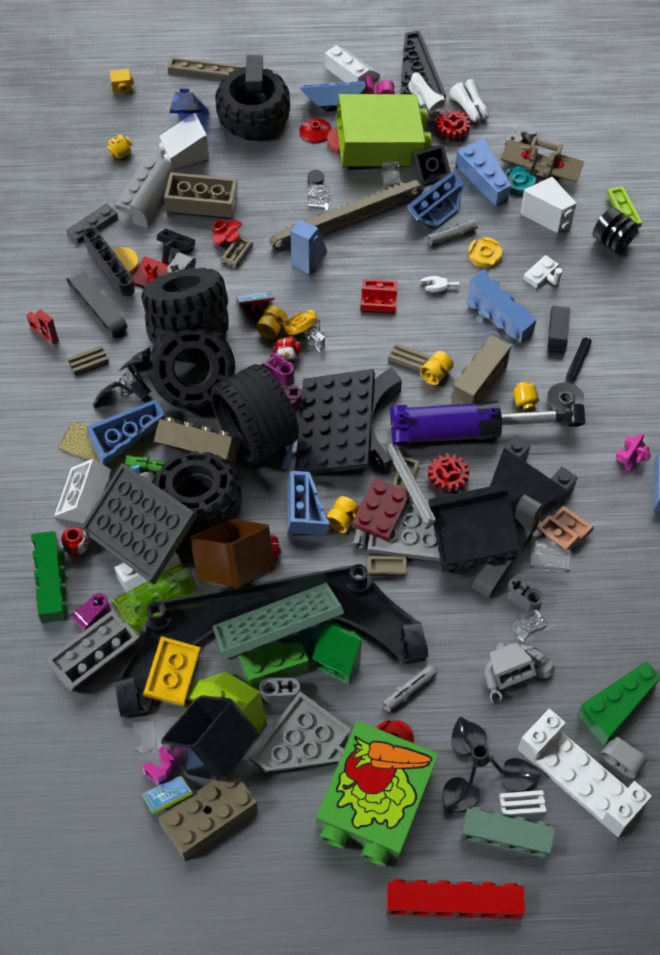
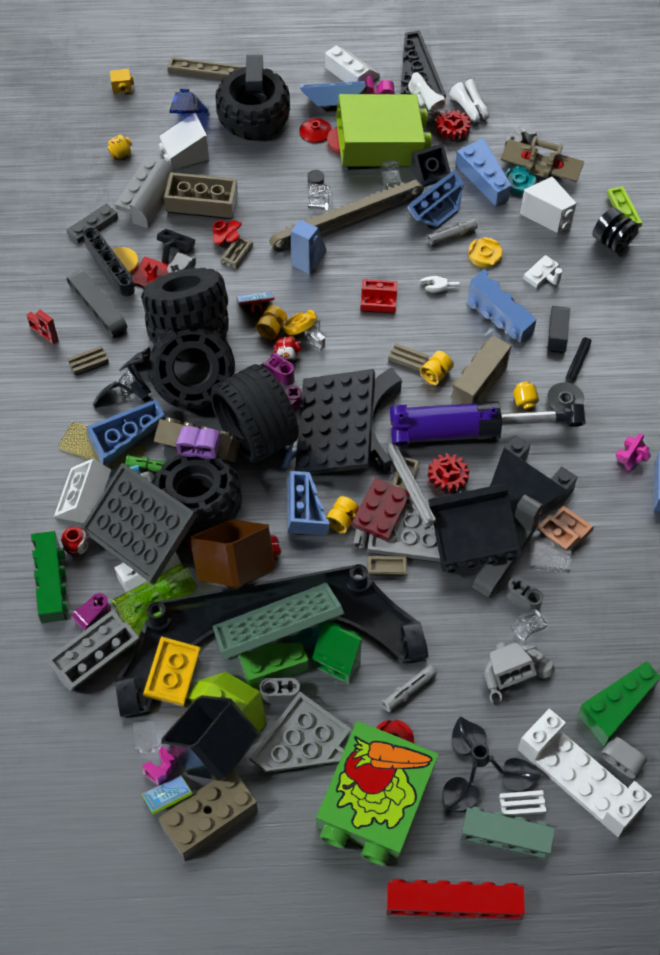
none -> medium lavender brick [176,426,221,459]

